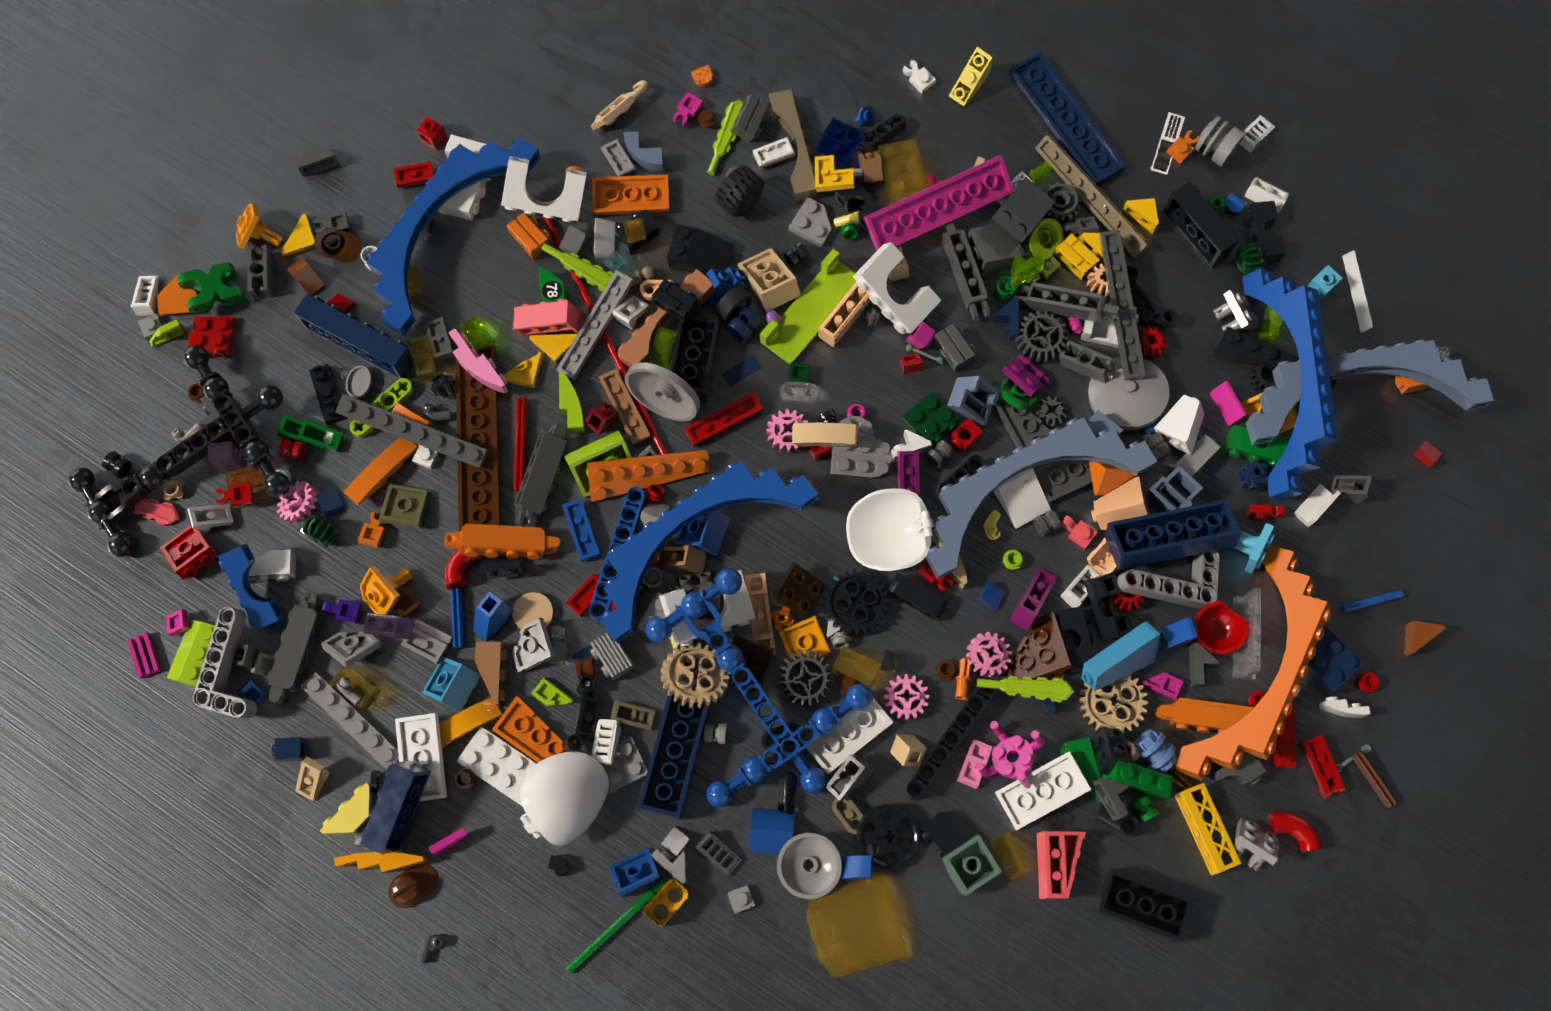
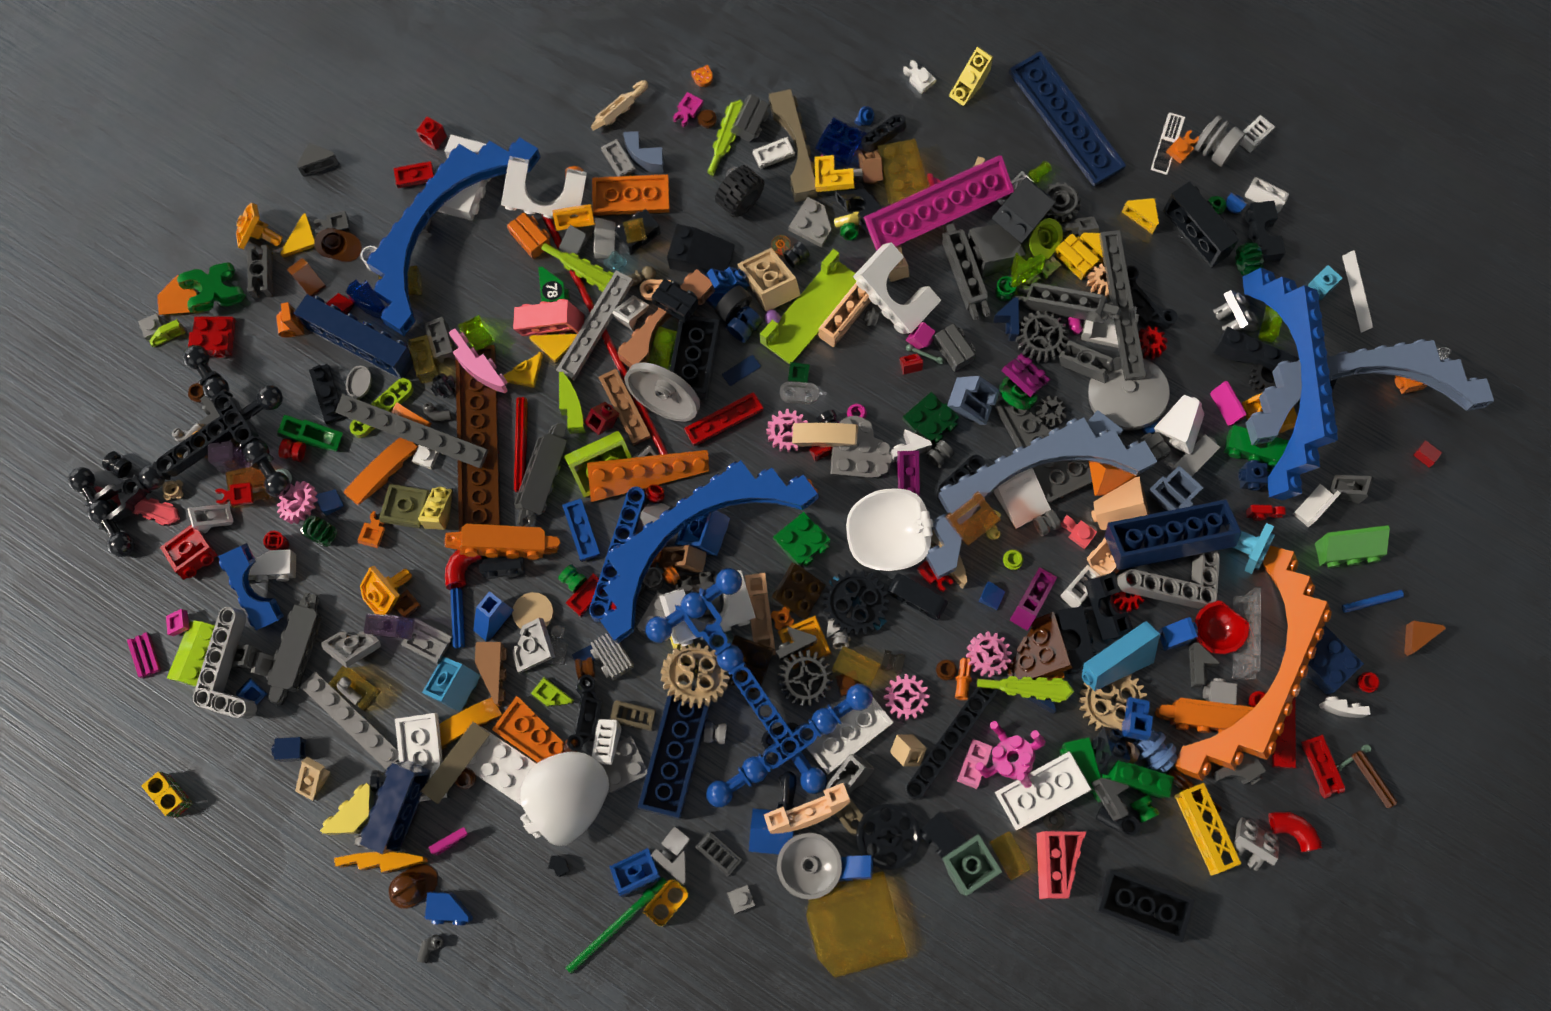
white slope [131,276,159,316] -> none
dark purple plate [322,599,362,624] -> none
red brick [950,418,983,453] -> none
dark tan plate [1035,134,1150,258] -> none
dark pink tile [1140,672,1184,701] -> none
none -> piece [141,771,192,818]
none -> red wheel [263,531,289,551]
none -> orange plate [276,302,305,338]
none -> clear blue slope [346,279,385,320]
none -> light yellow slope [418,487,453,530]
none -> dark tan tile [420,722,490,804]
none -> blue slope [425,892,473,925]
none -> light orange piece [553,204,595,231]
none -> green wheel [558,564,587,593]
none -> orange plate [662,565,680,585]
none -> light nougat slope [764,783,851,834]
none -> clear orange tile [771,235,790,255]
none -> green plate [773,512,830,567]
none -> dark grey slope [776,627,817,662]
none -> clear orange plate [945,491,1001,546]
none -> blue brick [1122,697,1153,741]
none -> light grey brick [1203,678,1237,705]
none -> bright green slope [1315,525,1390,568]

